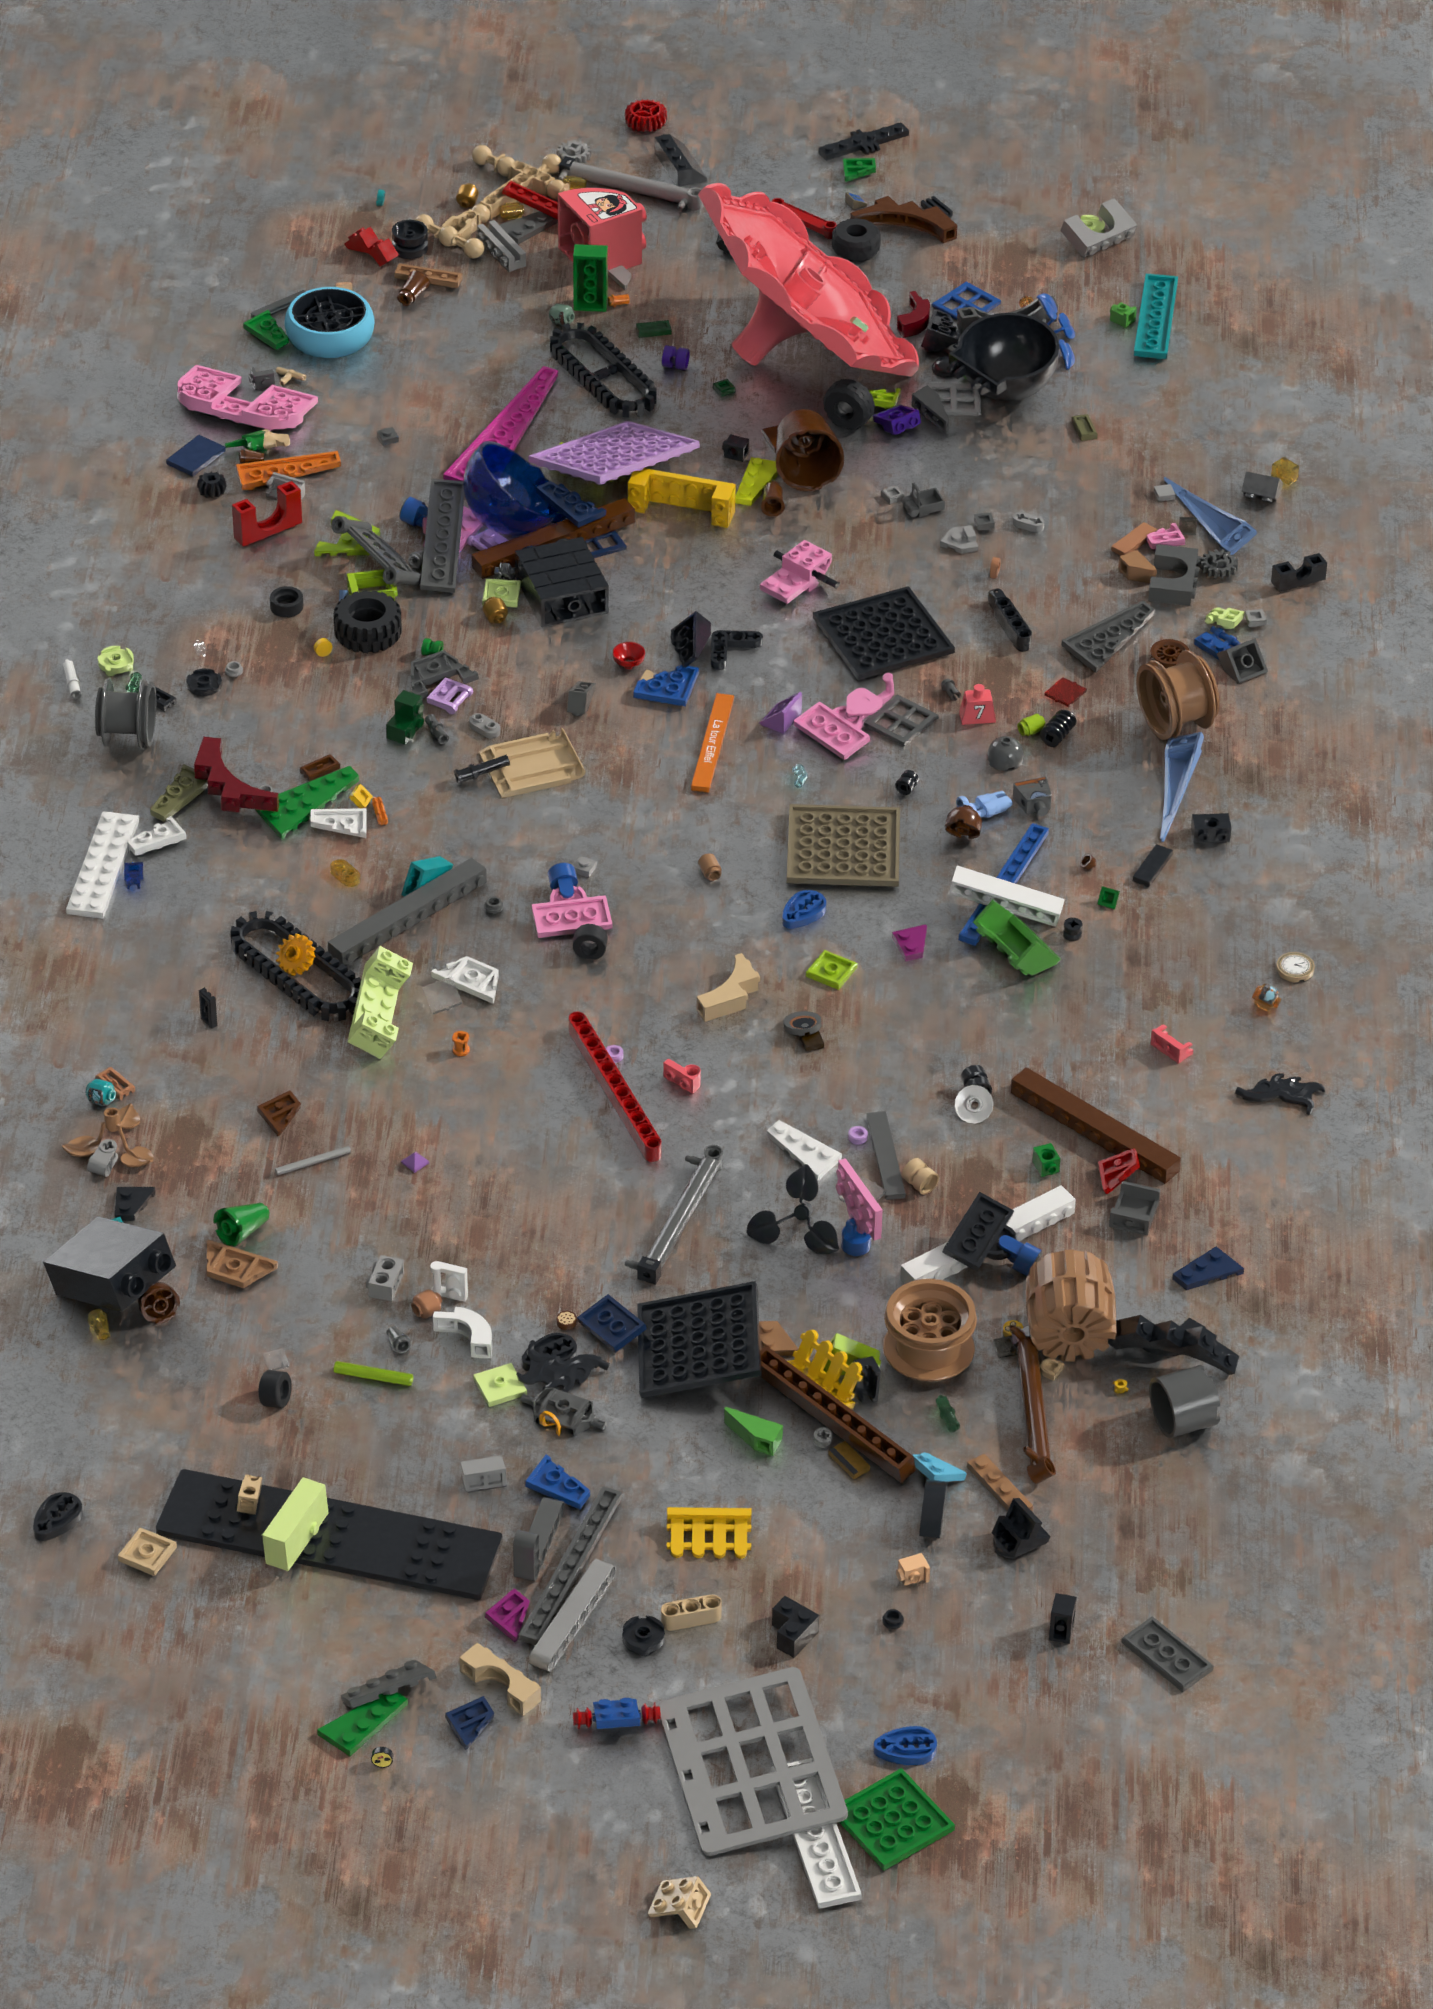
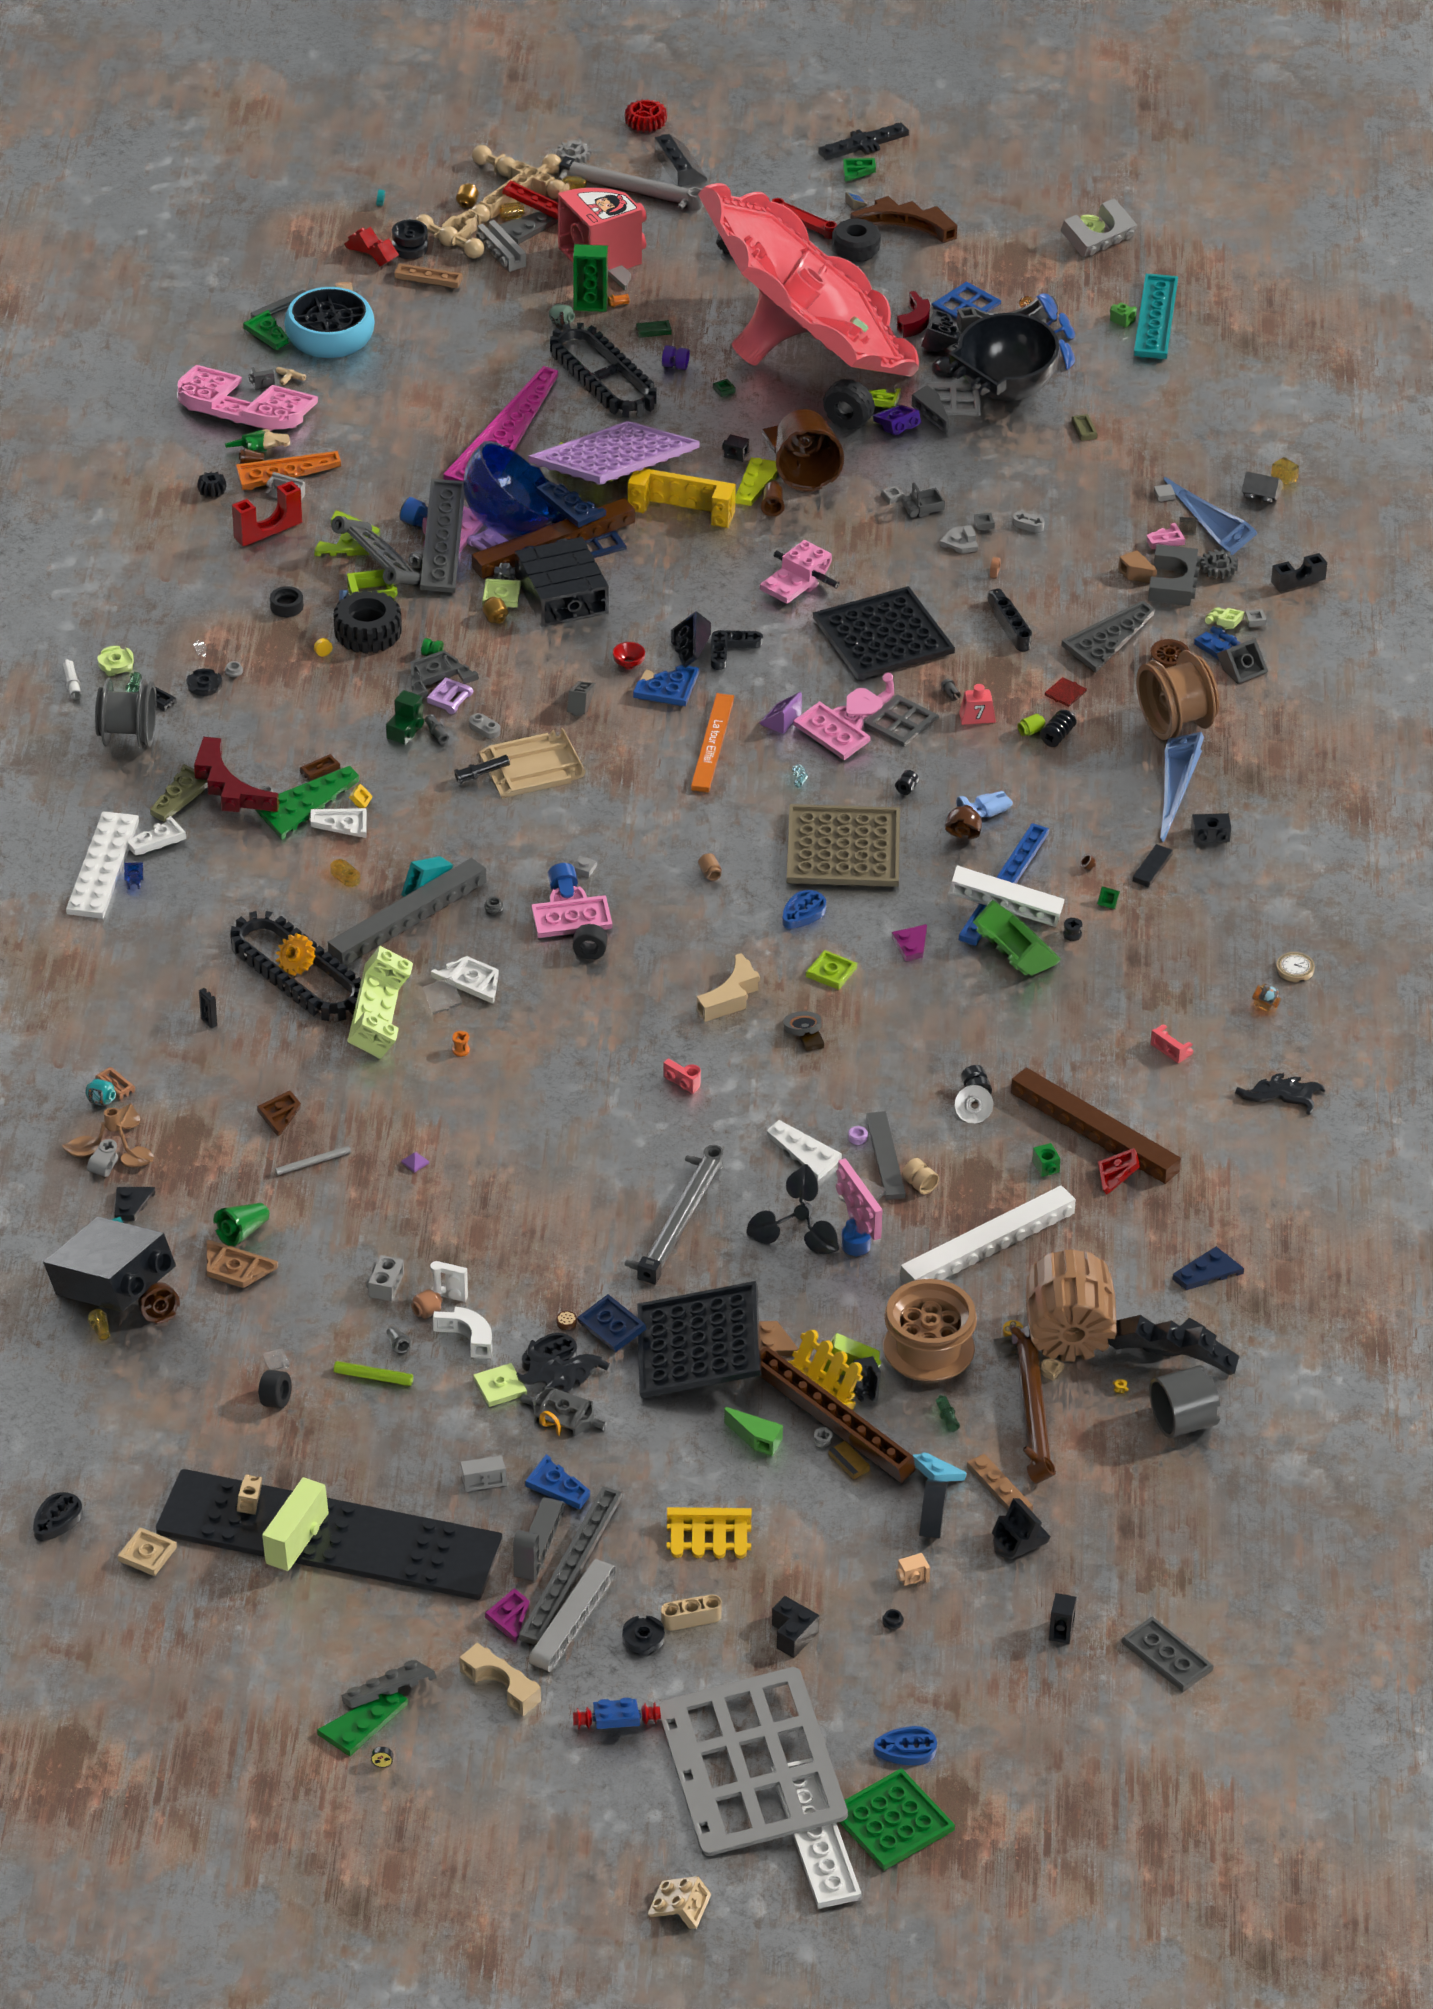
dark blue tile [166,435,226,476] -> none
orange axle [372,796,388,826] -> none
dark grey plate [377,427,399,446] -> none
reddish brown plant [397,271,430,306] -> none
dark blue wing [445,1696,494,1750] -> none
red beam [569,1011,662,1162] -> none
lavender tile [606,1045,624,1063] -> none
black tile [921,196,953,217] -> none
black plate [942,1192,1043,1276] -> none
dark grey cylinder [987,736,1024,771] -> none
dark grey torso [1012,777,1052,816] -> none
dark grey panel [1109,1181,1161,1236] -> none
nougat tile [1111,522,1157,556] -> none

